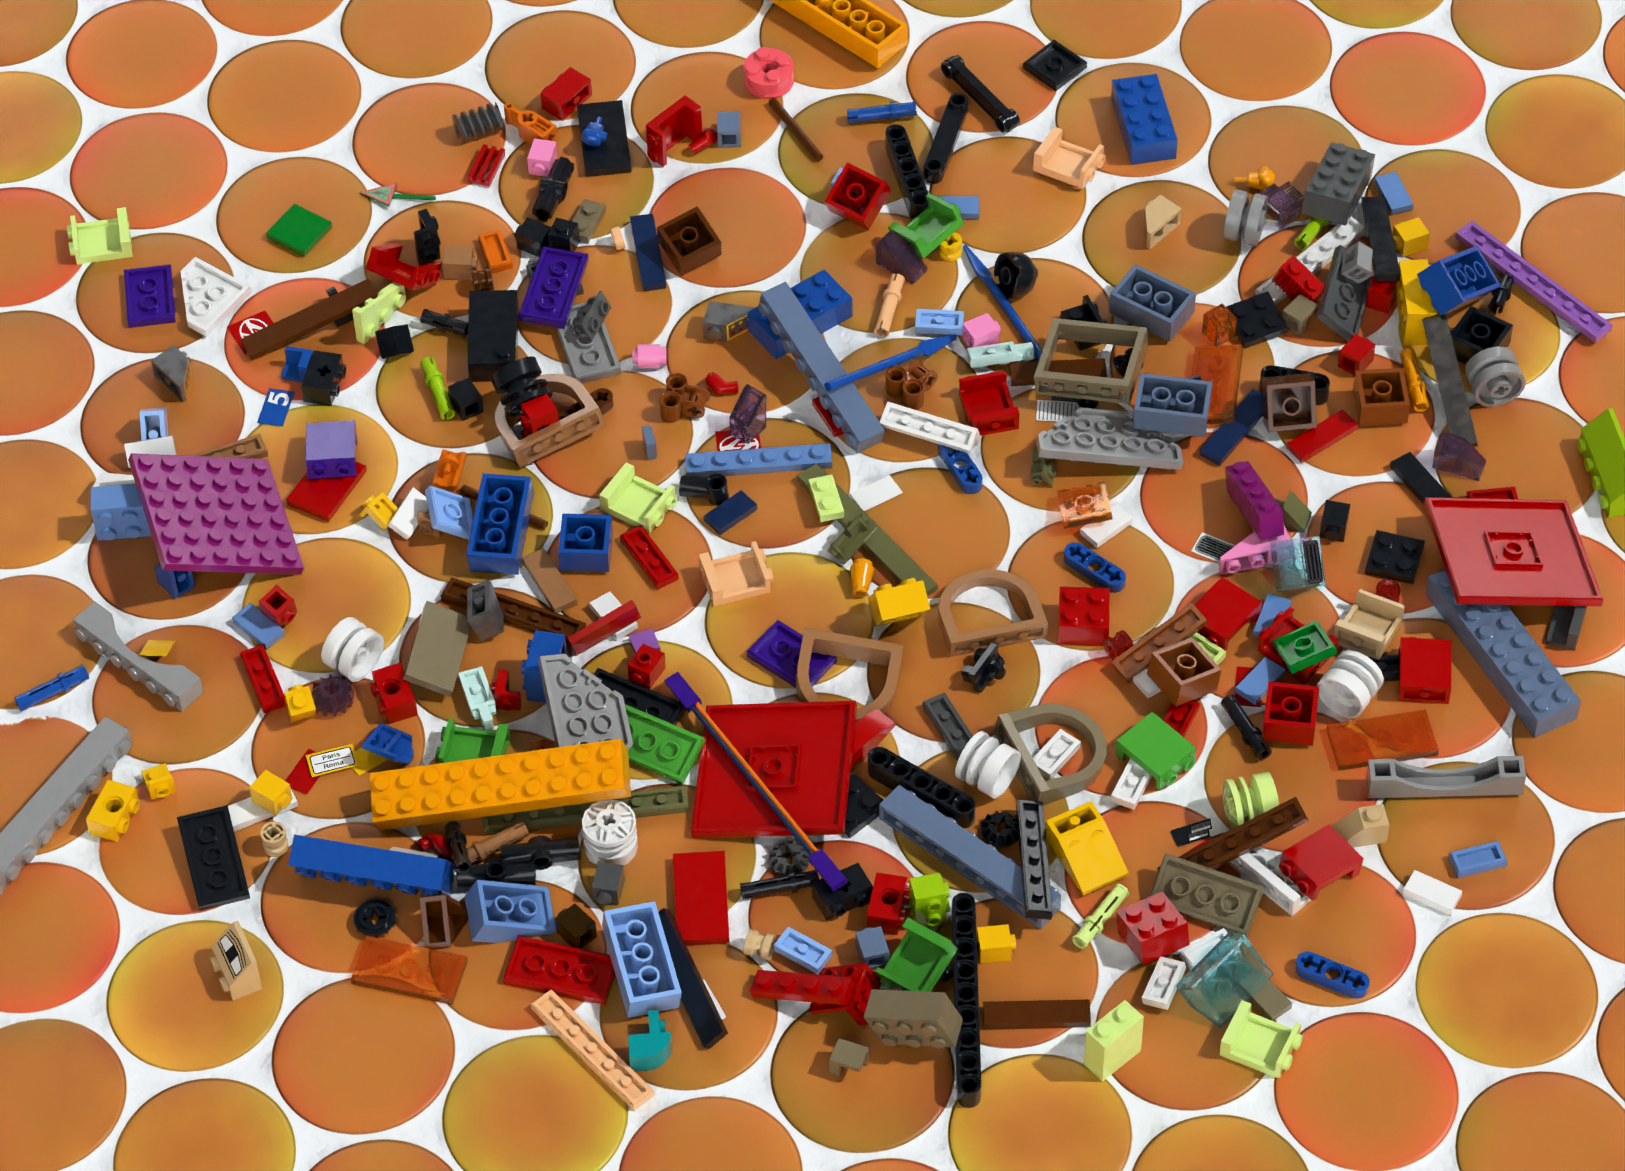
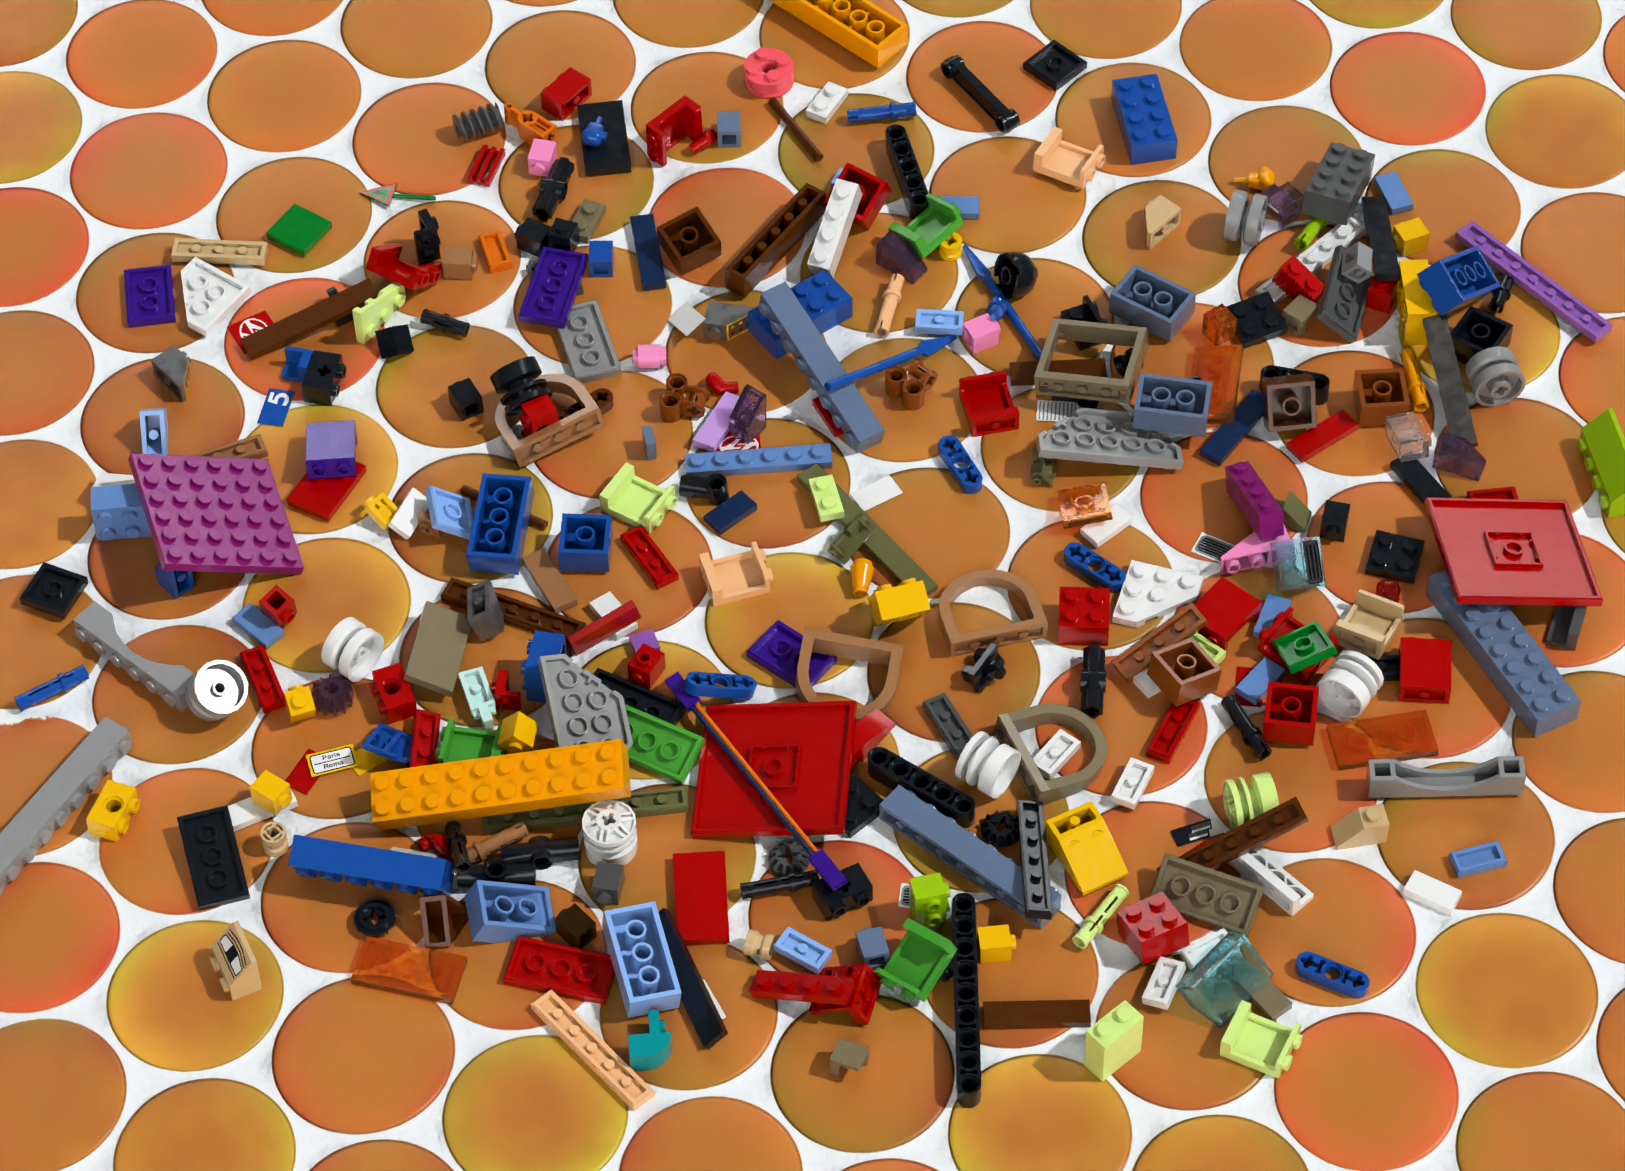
yellowish green panel [67,207,133,265] -> none
white tile [124,435,176,468] -> none
yellow sticker [139,639,175,656] -> none
yellow bracket [141,763,176,800] -> none
lime pin [420,356,455,420] -> none
orange hips [433,449,467,493] -> none
black brick [468,290,519,382] -> none
reddish brown wheel [471,267,494,291] -> none
dark grey hinge [573,291,611,341] -> none
light nougat tile [610,226,626,251] -> none
dark tan brick [864,989,963,1049] -> none
red brick [867,872,909,935] -> none
white fence [880,401,981,454] -> none
black piece [923,93,969,184] -> none
light aqua hinge [966,341,1034,368] -> none
clear red wheel [1103,630,1134,660] -> none
bright green panel [1115,712,1196,790] -> none
red panel [1279,825,1364,901] -> none
red brick [1338,333,1376,376] -> none
none -> black plate [20,562,88,619]
none -> tan plate [171,238,268,266]
none -> wheel [185,660,248,721]
none -> red tile [408,709,441,768]
none -> yellow brick [497,711,538,754]
none -> blue panel [588,241,614,277]
none -> white sticker [667,302,706,336]
none -> blue beam [683,672,757,700]
none -> lavender tile [692,391,747,452]
none -> reddish brown brick [725,183,826,298]
none -> white plate [806,81,848,124]
none -> white brick [807,178,862,278]
none -> blue piece [985,297,1007,321]
none -> black piece [1080,644,1106,718]
none -> white plate [1112,560,1204,628]
none -> clear brick [1385,411,1432,462]

